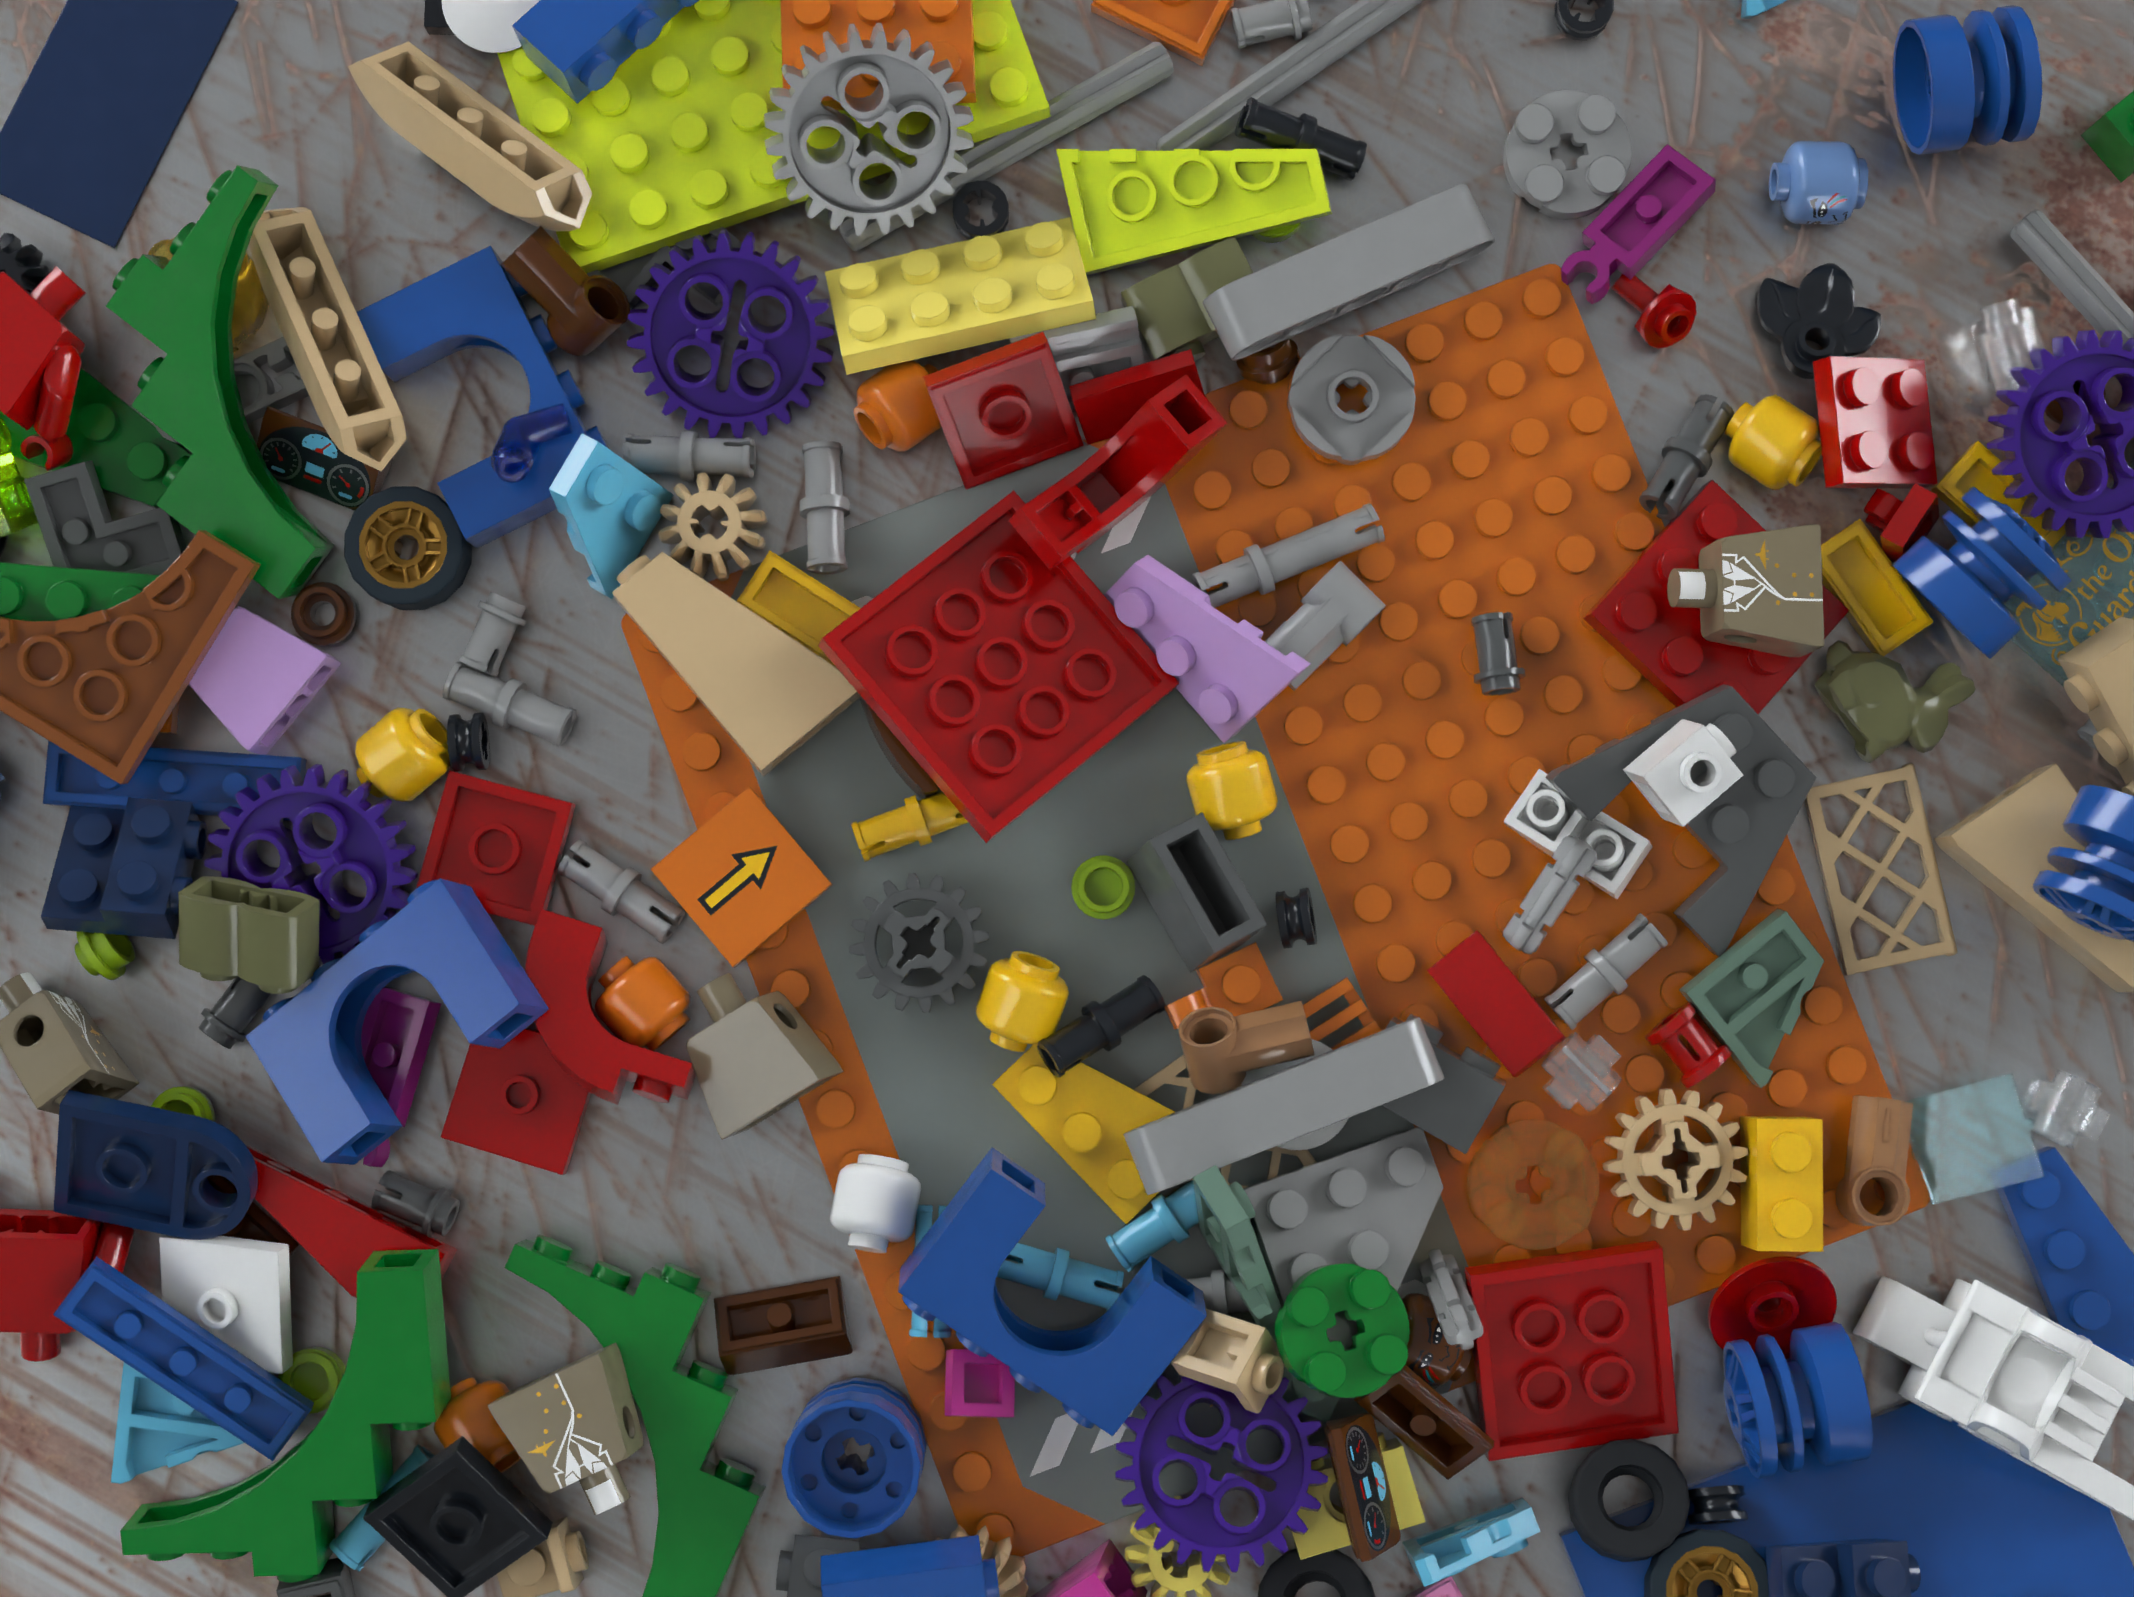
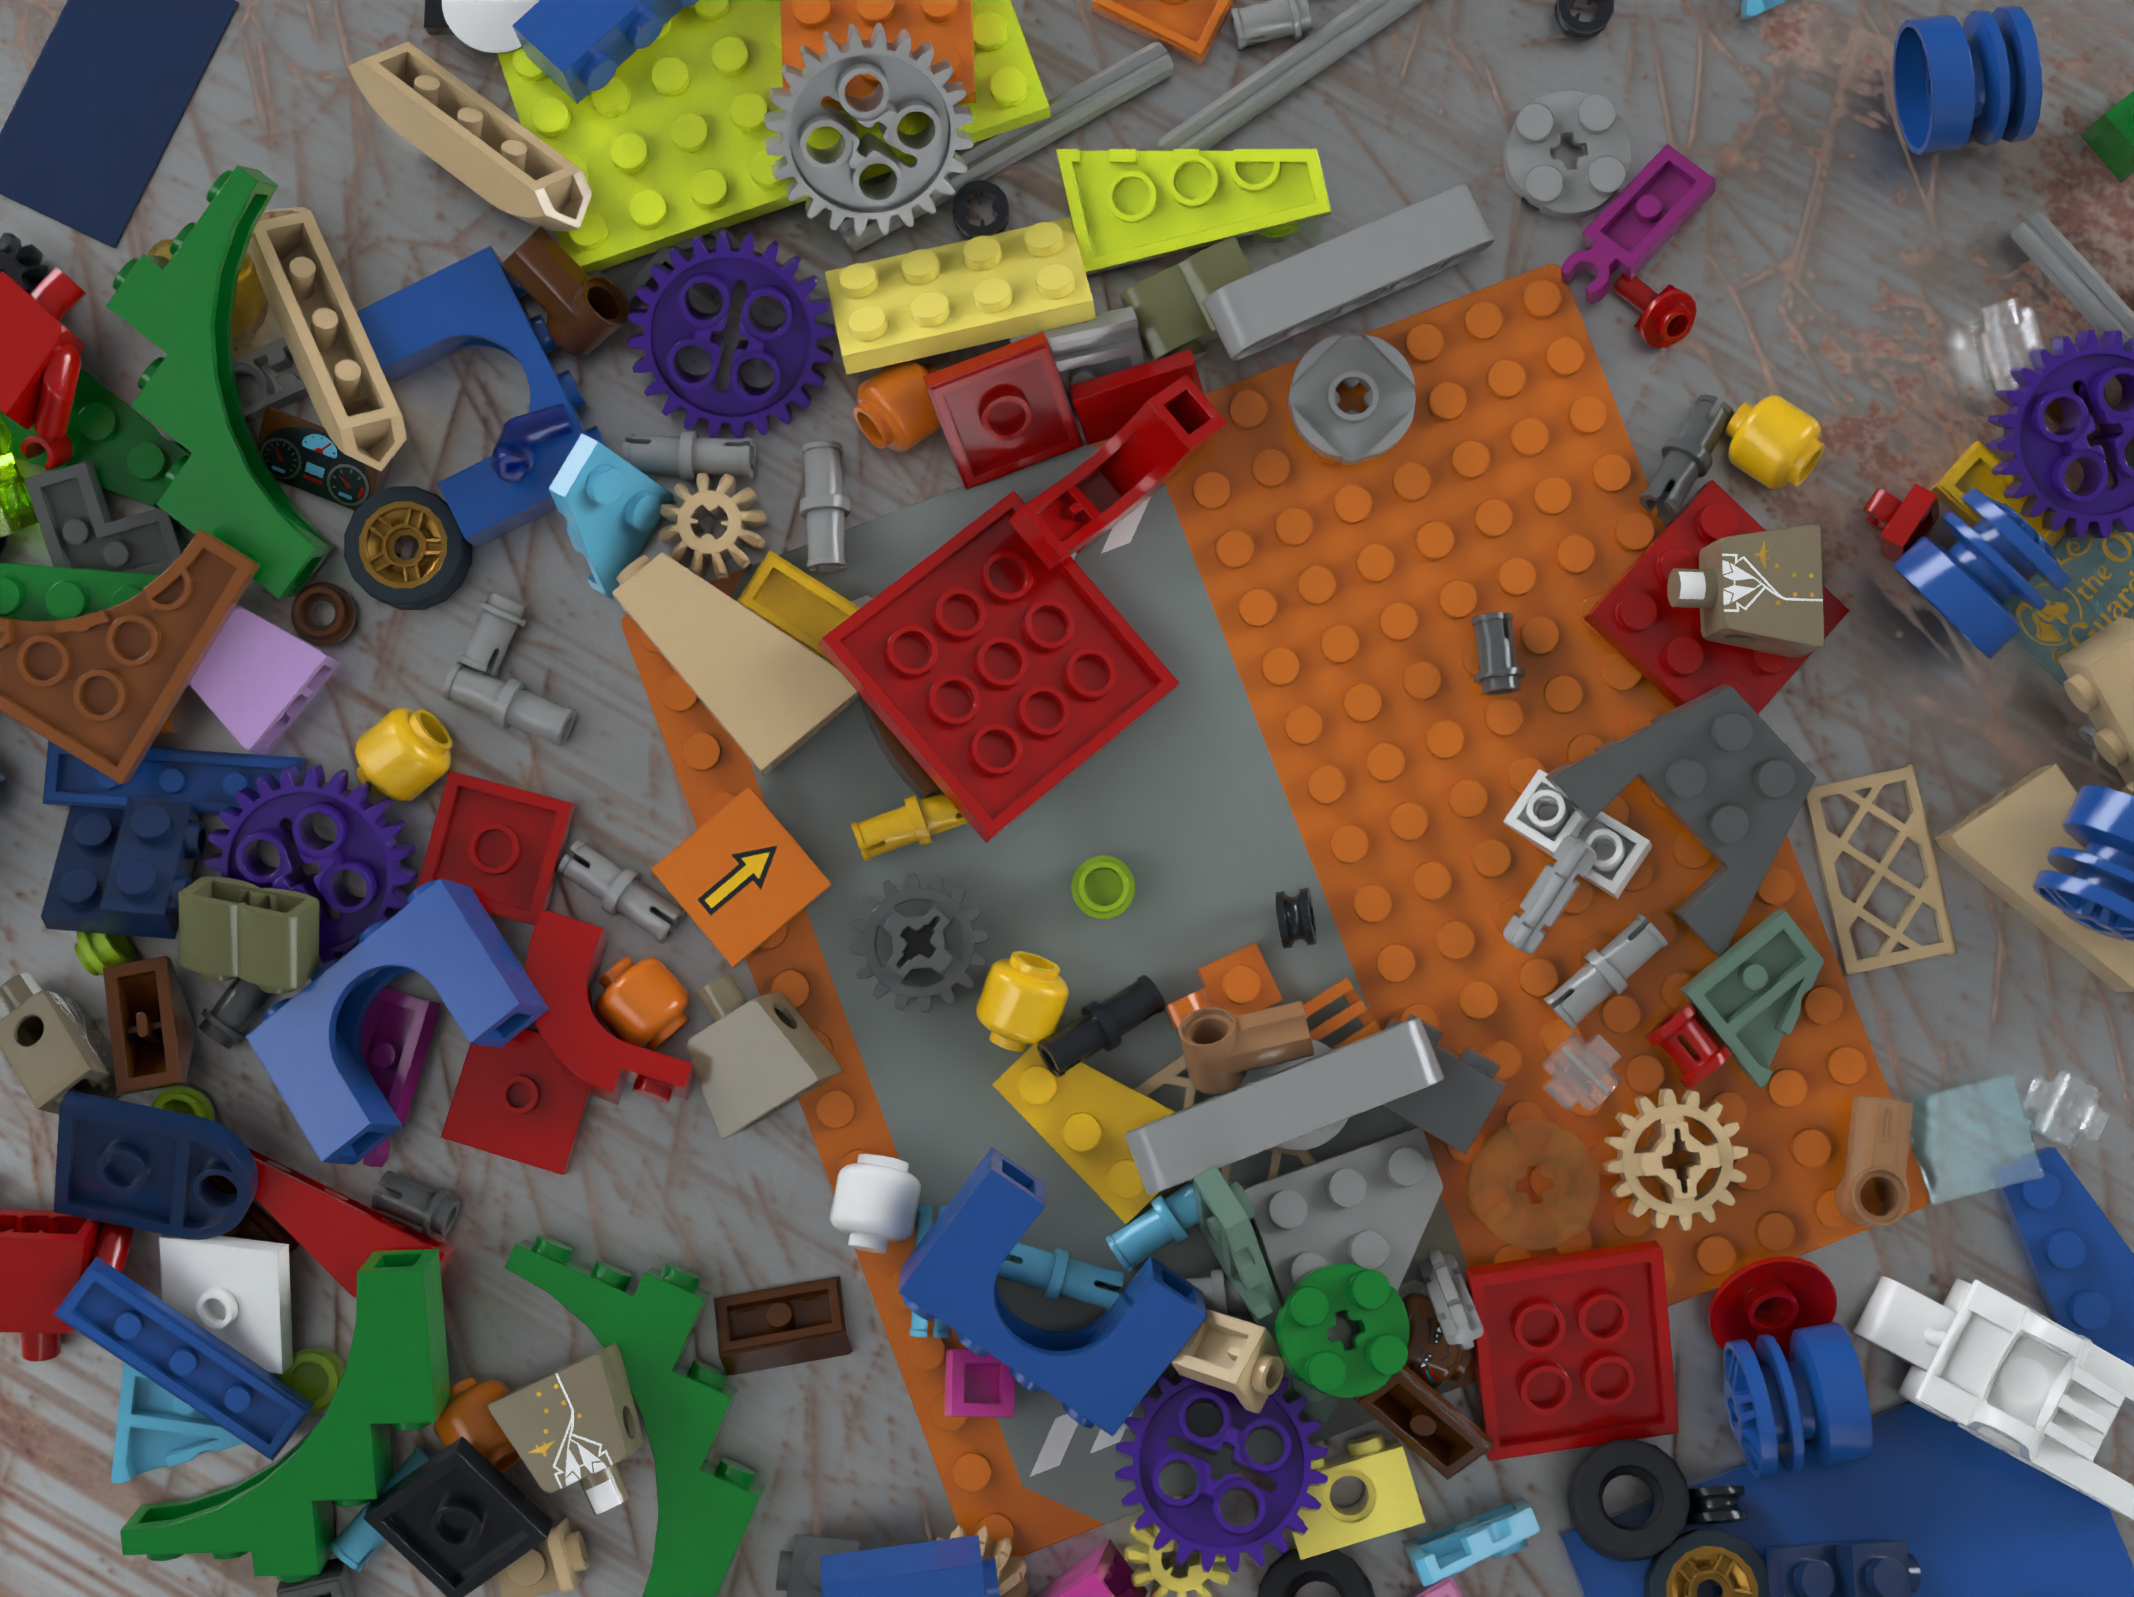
black bush [447,713,490,772] -> none
blue wheel [781,1377,927,1539] -> none
lavender wing [1104,555,1311,743] -> none
dark grey brick [1127,813,1267,973] -> none
yellow head [1186,741,1278,840] -> none
light grey pin [1192,503,1385,608] -> none
black pin [1235,97,1367,181] -> none
reddish brown plate [1236,339,1300,384] -> none
light grey piece [1264,561,1386,691] -> none
slope [1323,1413,1401,1562] -> none
red slope [1427,930,1566,1078] -> none
white brick [1623,719,1743,827] -> none
yellow brick [1740,1116,1824,1252] -> none
black plate [1757,263,1881,379] -> none
medium blue head [1769,141,1868,225] -> none
red plate [1813,356,1938,489] -> none
olive animal [1815,640,1976,763] -> none
yellow tile [1821,519,1934,656] -> none
none -> reddish brown slope [103,956,197,1096]

